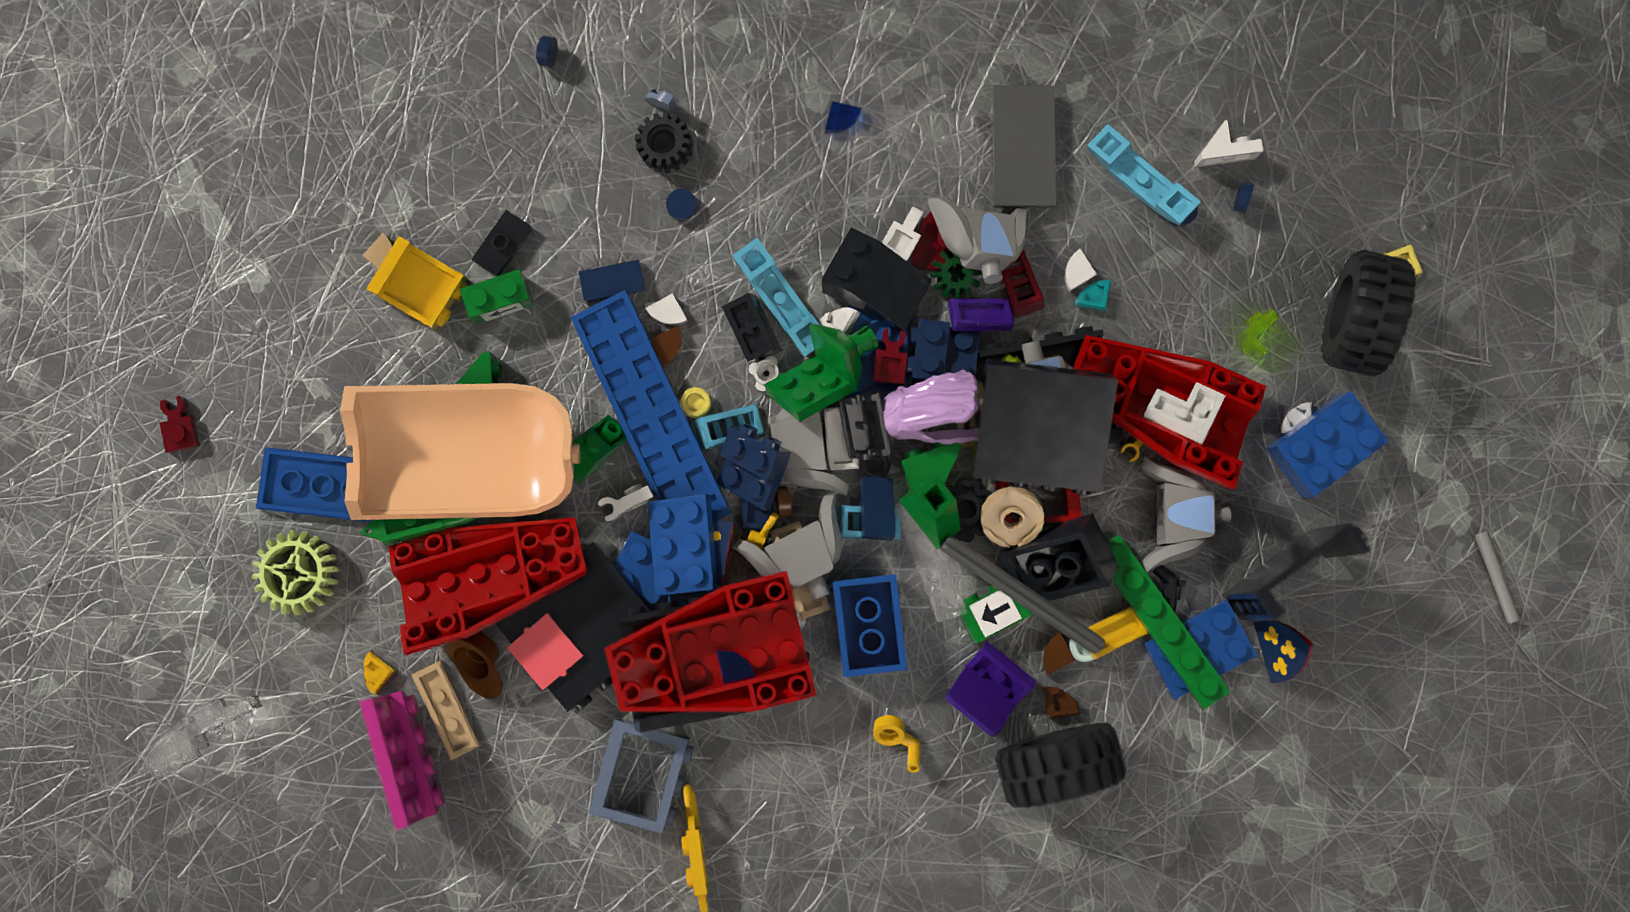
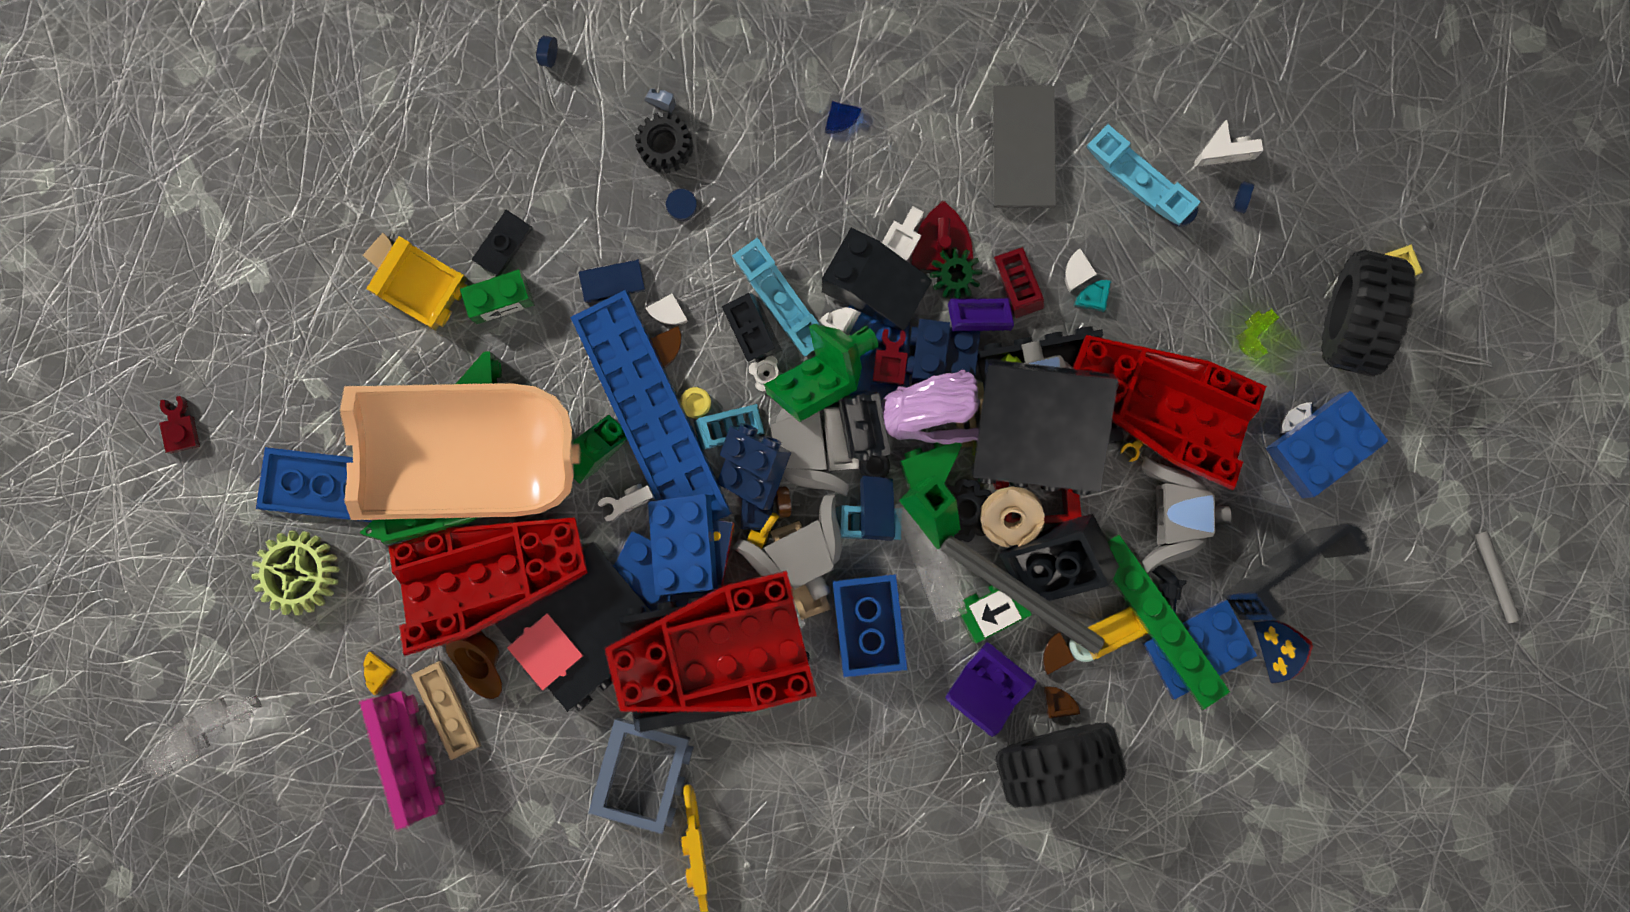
clear blue tile [716,650,755,683] -> none
yellow plate [873,715,921,773] -> none
light grey torso [928,196,1027,284] -> none
white plate [1143,382,1226,444] -> none

